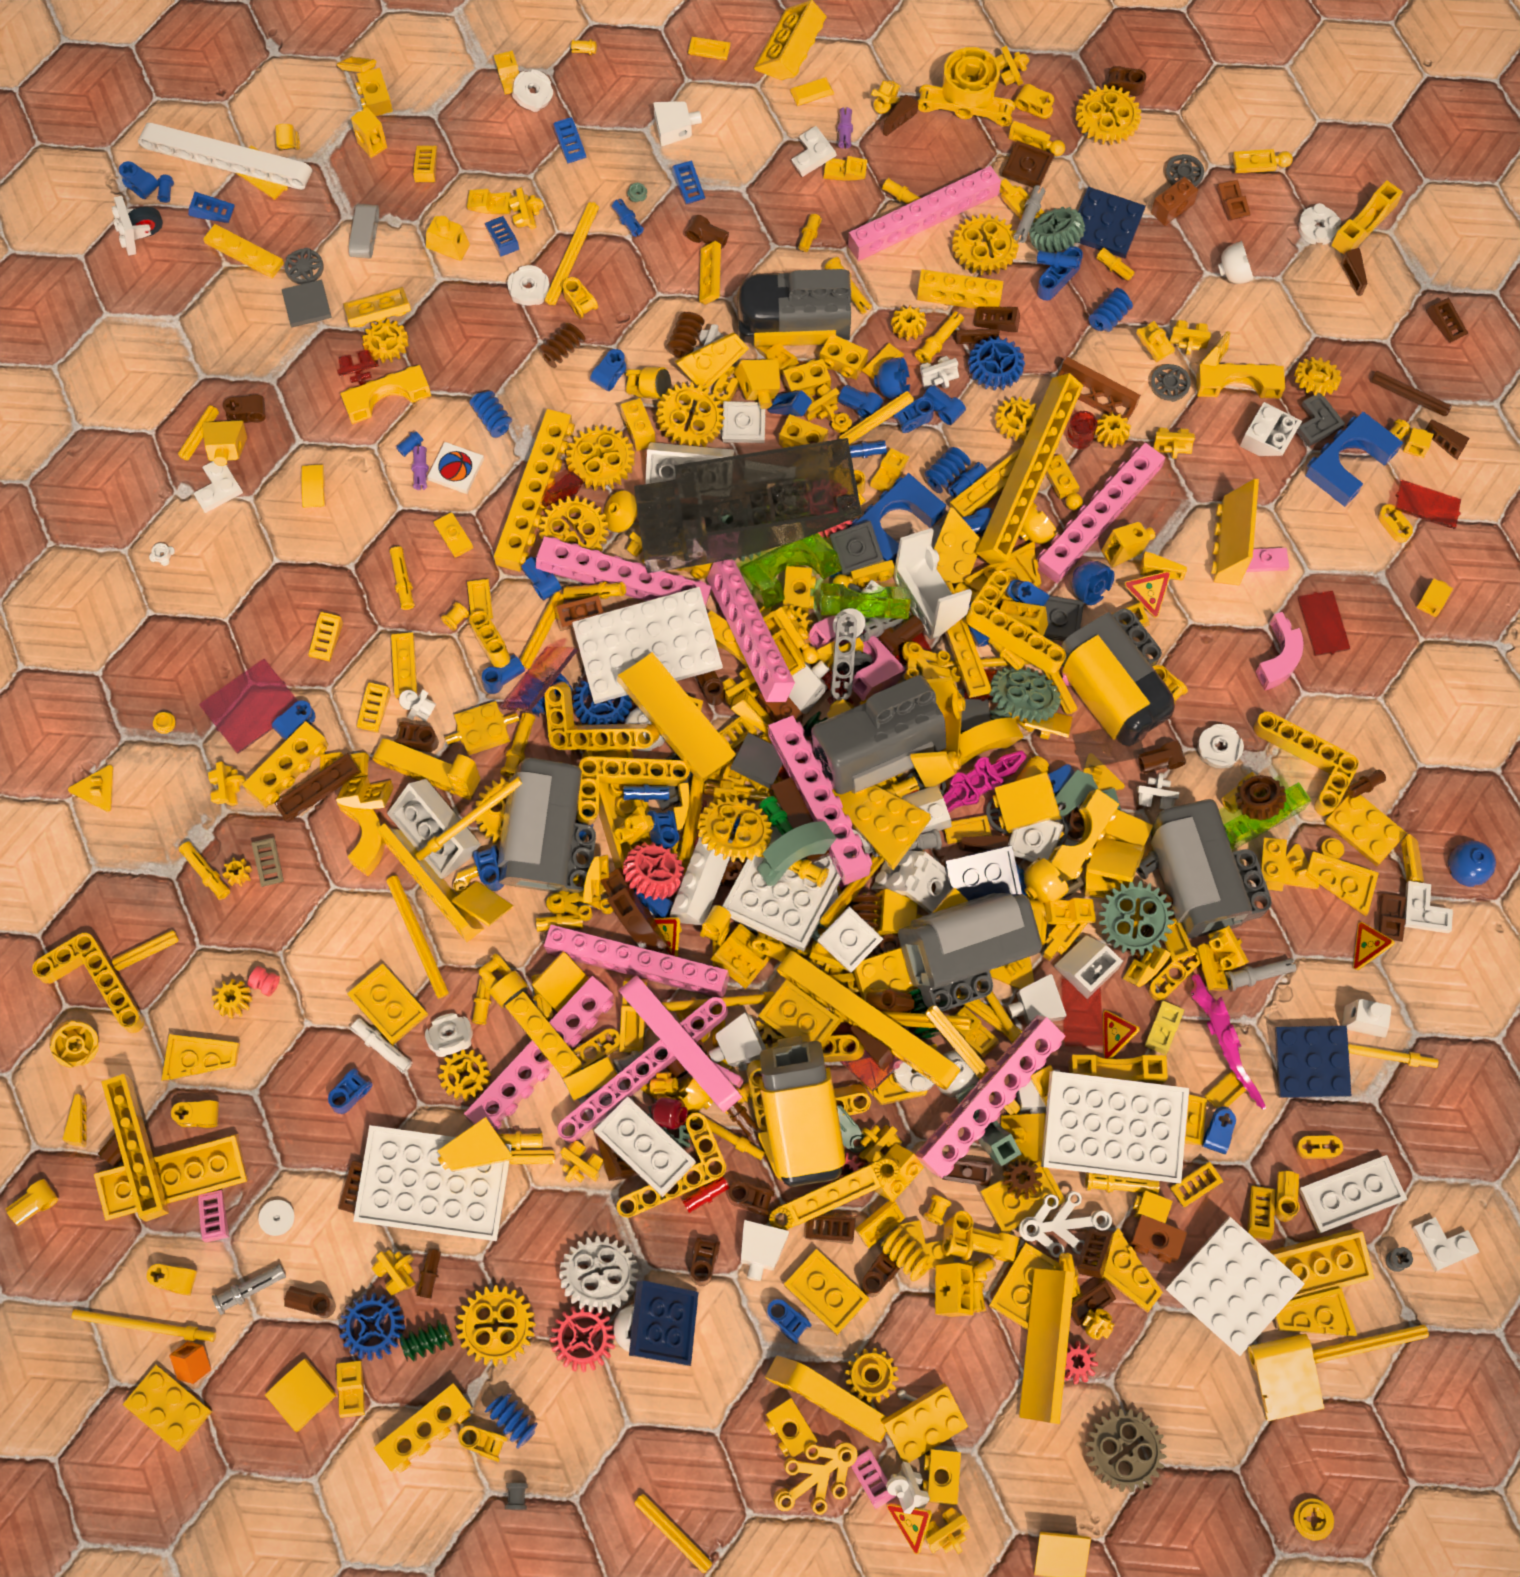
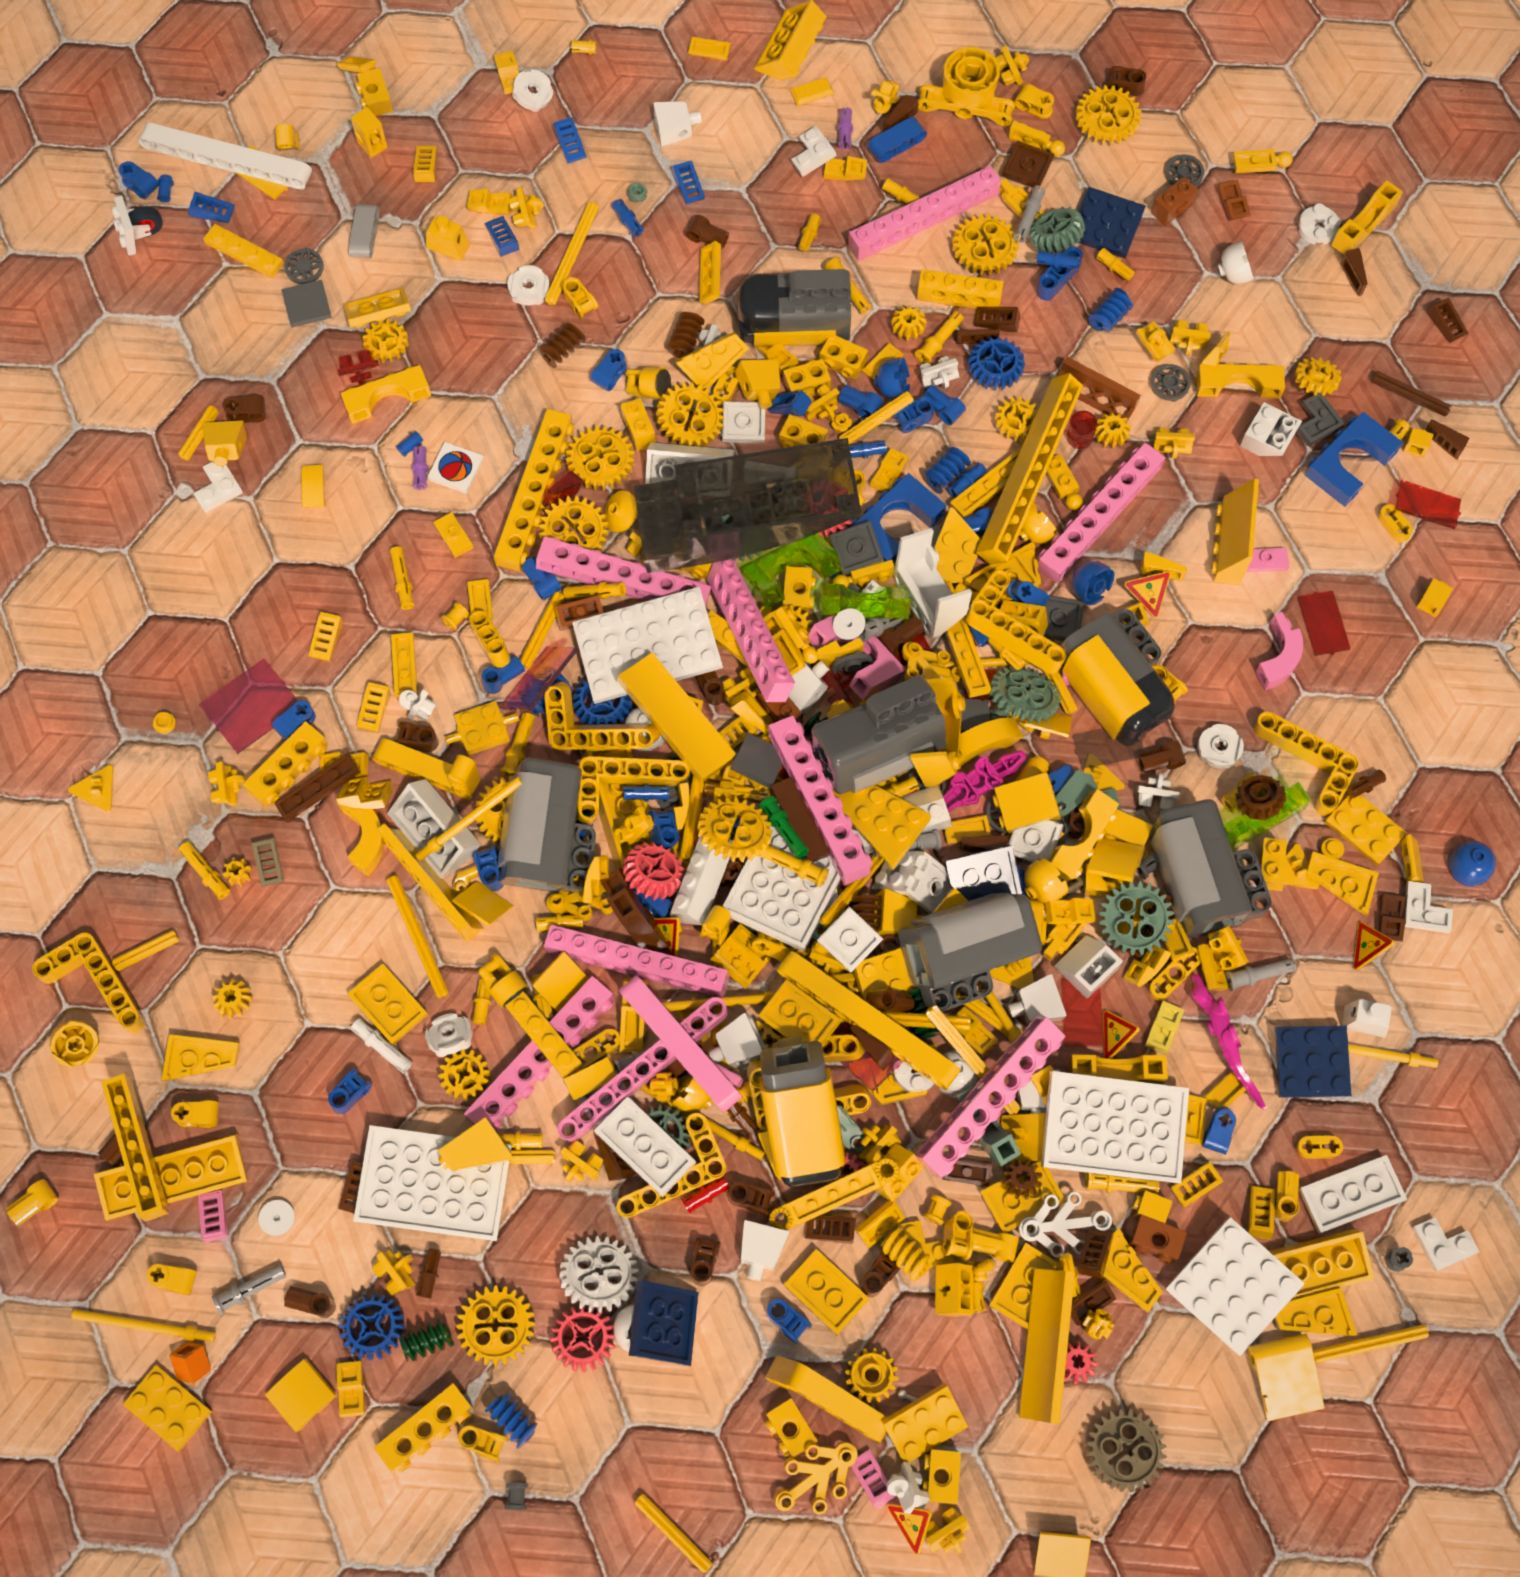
yellow slope [62,1094,87,1147] -> none
white plate [149,543,175,566] -> none
coral wheel [248,966,280,997] -> none
blue piece [470,391,512,438] -> none
dark red head [651,1096,688,1130] -> none
sand green arch [757,821,837,886] -> none
light grey beam [831,614,857,701] -> none
yellow torso [1101,522,1155,568] -> none
yellow gear [1293,1499,1334,1541] -> none
none -> blue beam [868,117,927,163]

